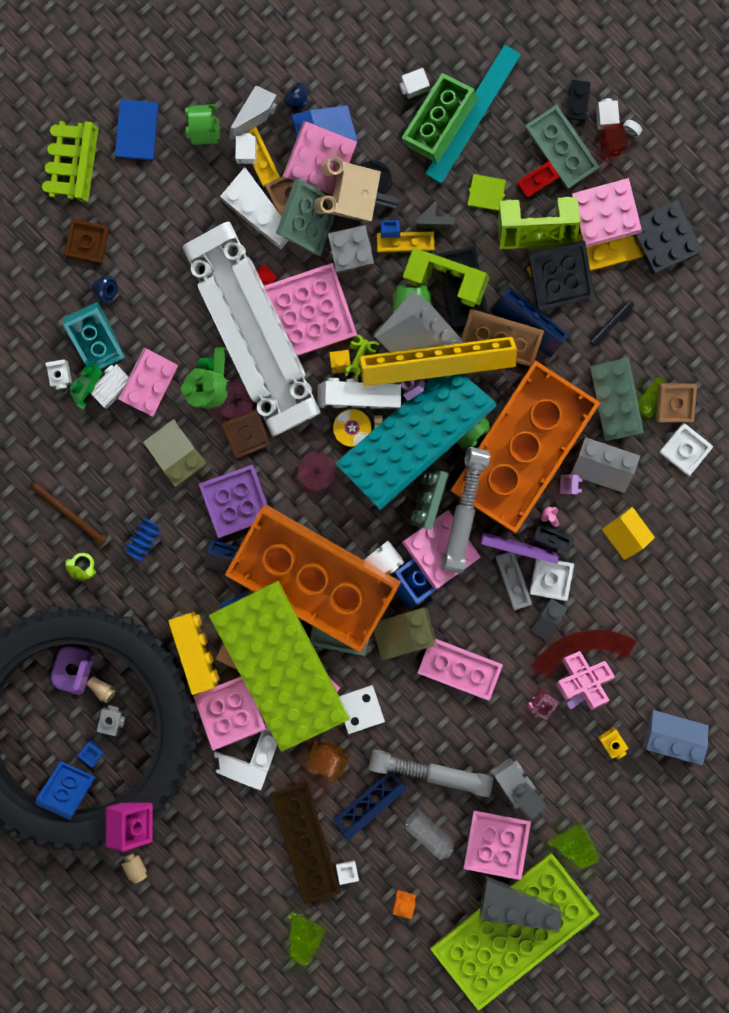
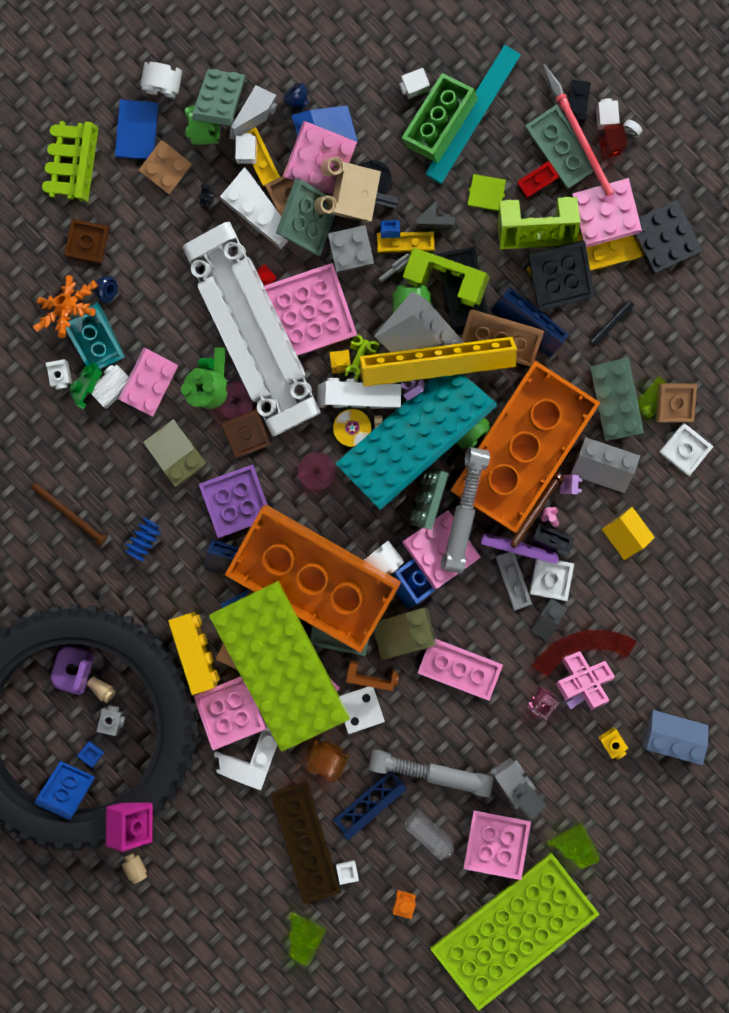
lime piece [65,553,96,581] -> none
dark grey wedge [480,875,562,931] -> none
none -> orange piece [33,275,98,338]
none -> medium nougat plate [138,140,192,195]
none -> white brick [140,62,182,99]
none -> sand green plate [193,69,245,126]
none -> black plate [198,184,215,209]
none -> dark orange panel [346,660,399,691]
none -> light grey axle [379,253,410,282]
none -> reddish brown bar [511,472,564,548]
none -> coral piece [543,64,614,197]

